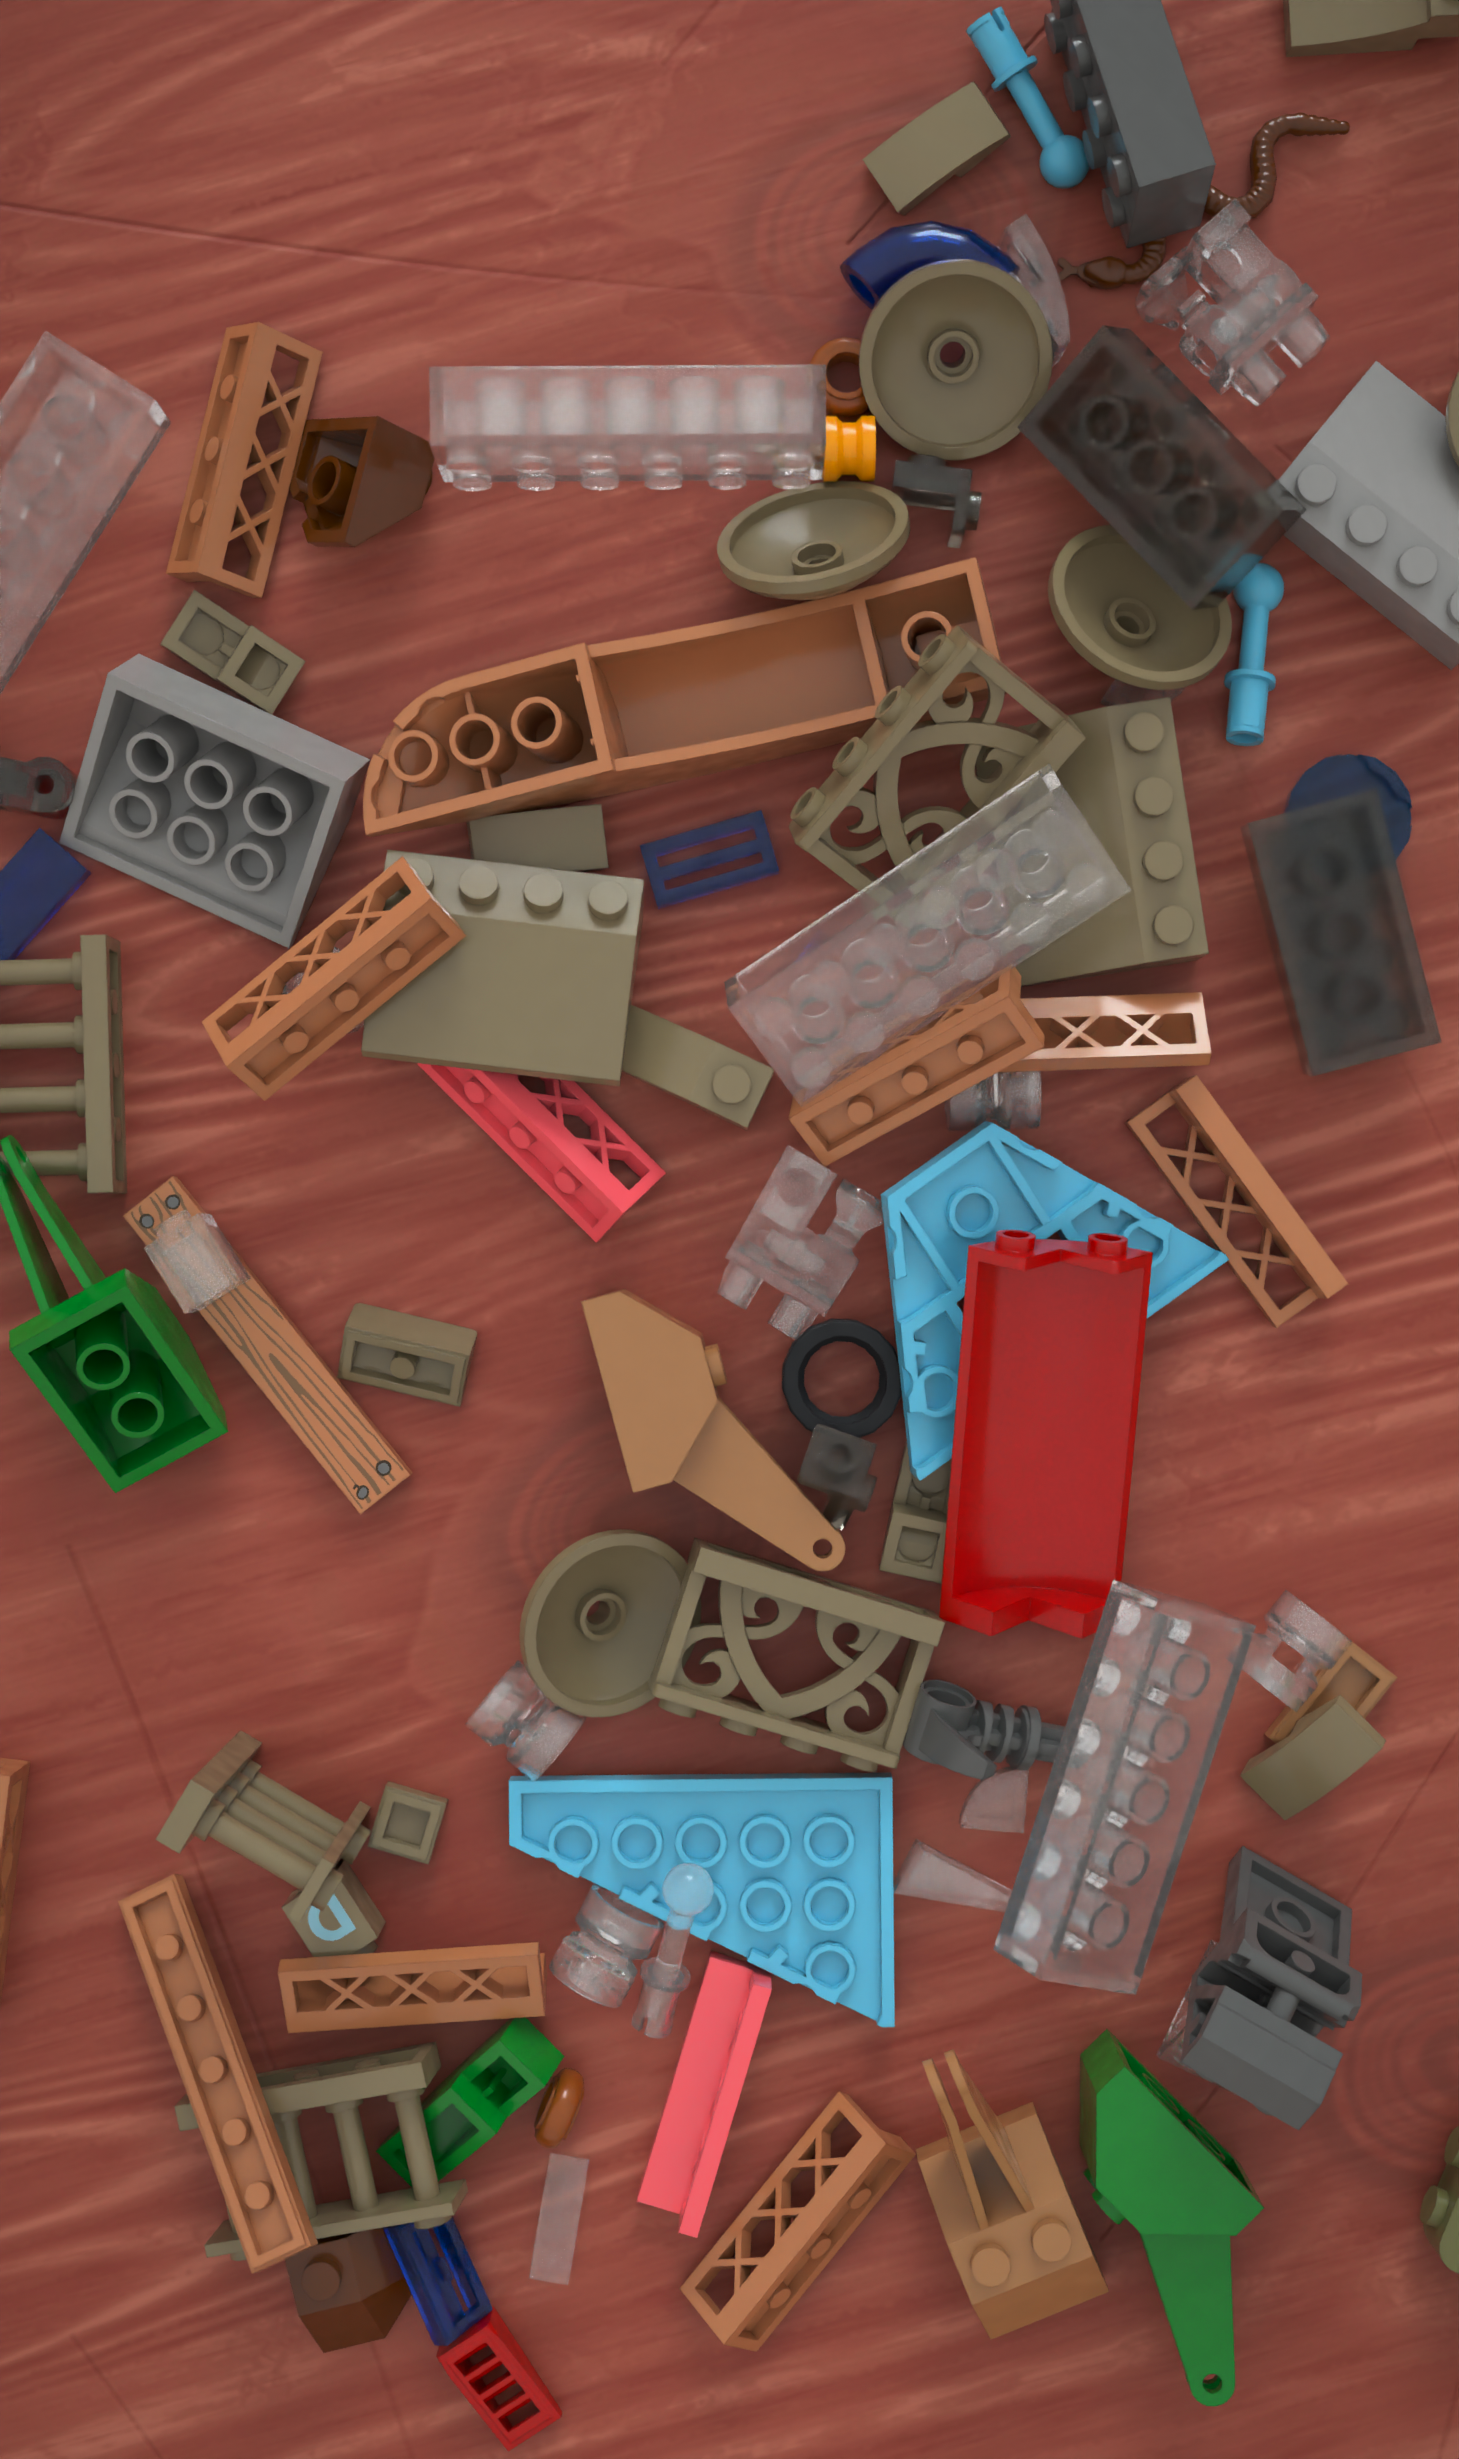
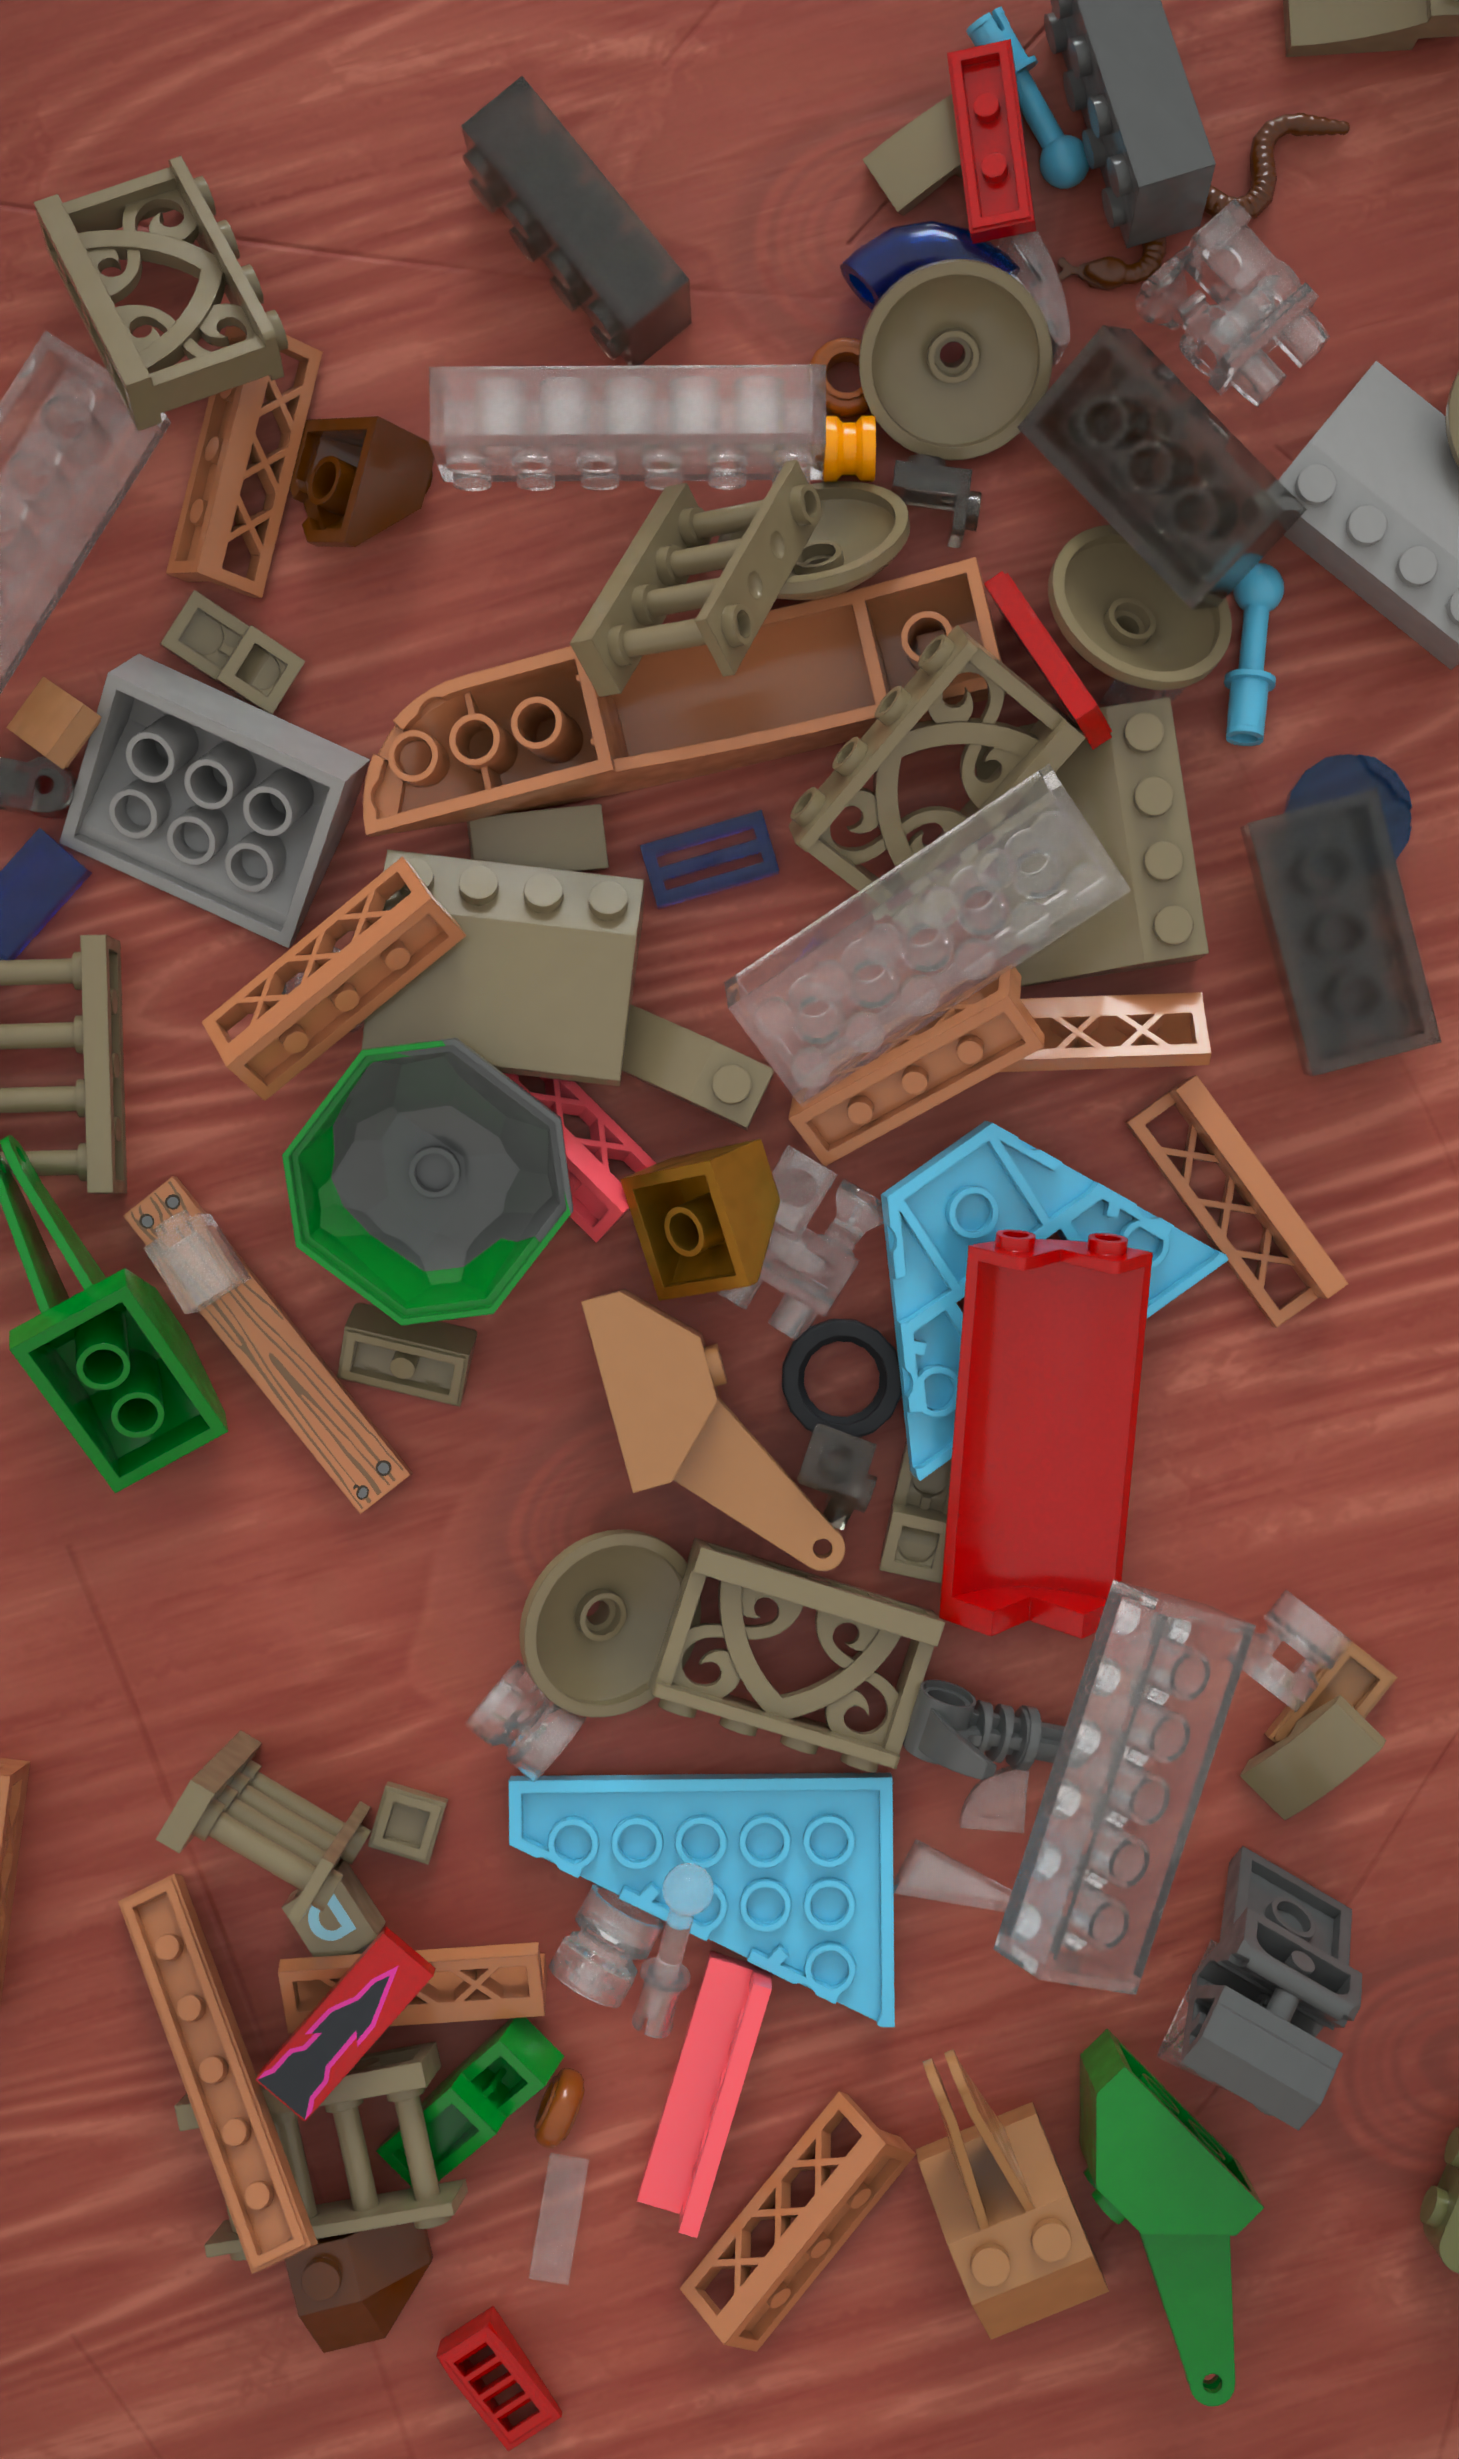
clear blue tile [383,2217,493,2346] -> none
clear wheel [944,1071,1042,1131] -> none
none -> medium nougat tile [6,676,101,770]
none -> dark tan fence [33,156,288,431]
none -> tile [255,1926,436,2122]
none -> dark grey rock [282,1037,573,1326]
none -> clear smoke brick [461,76,692,371]
none -> dark tan fence [570,459,823,697]
none -> pearl gold slope [620,1139,780,1301]
none -> red tile [947,39,1037,244]
none -> red tile [984,571,1112,750]

